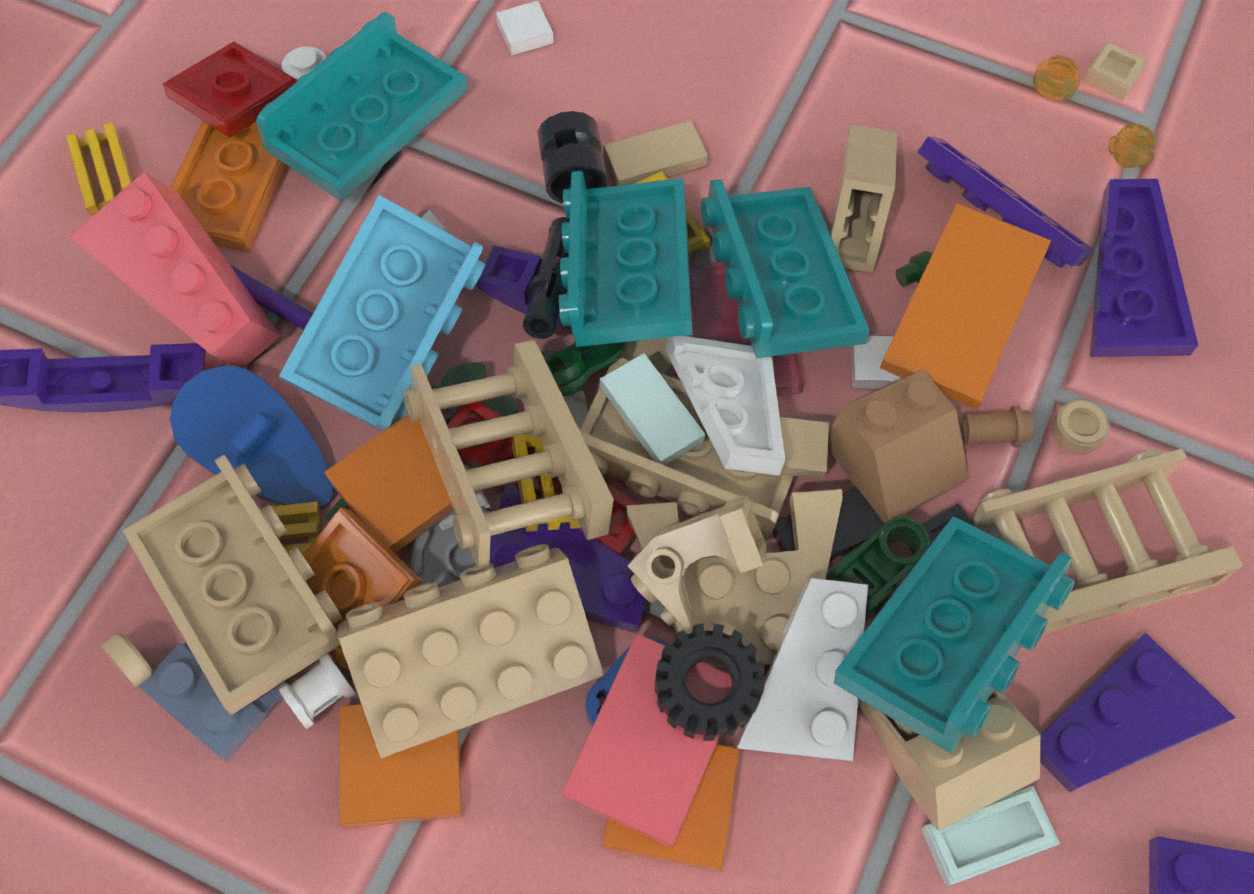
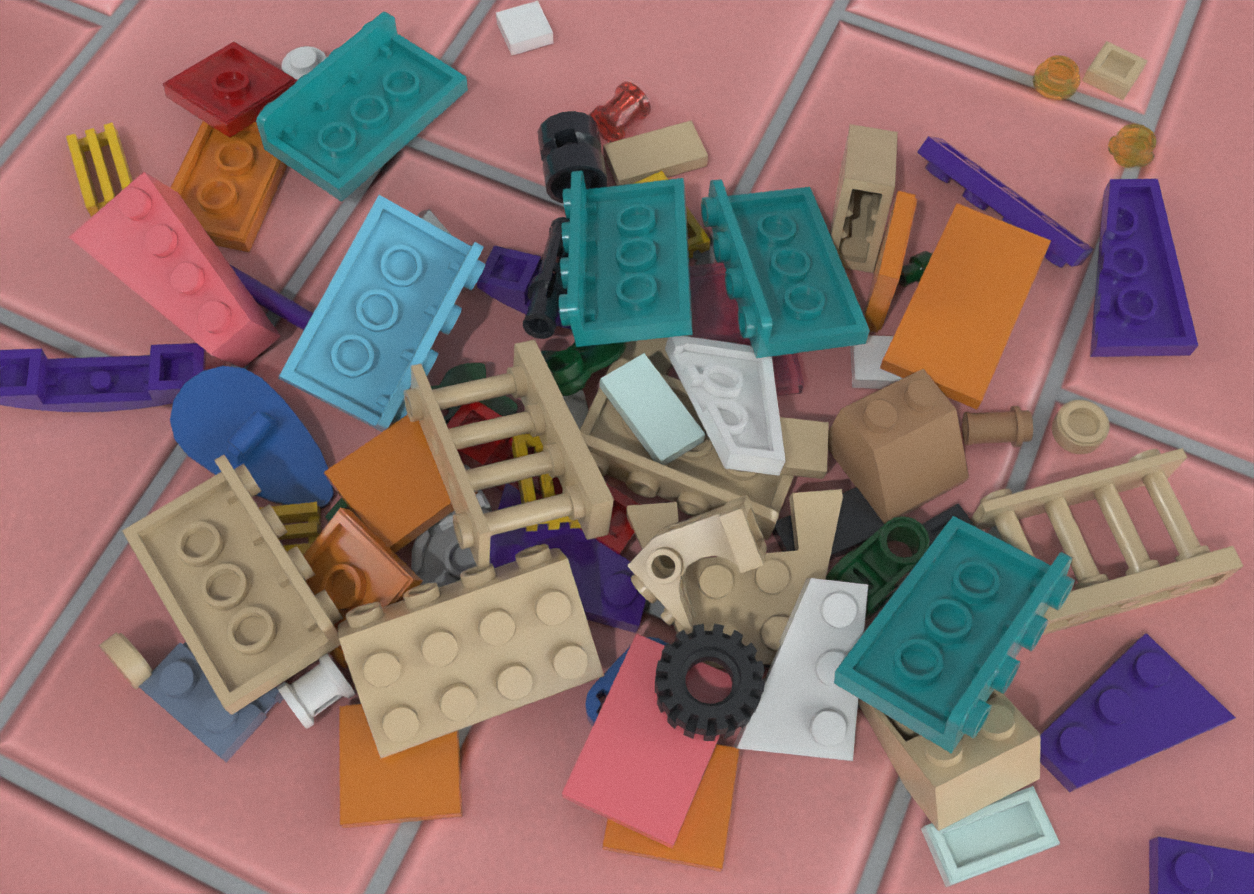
none -> clear red bush [589,81,651,143]
none -> orange tile [864,191,917,333]

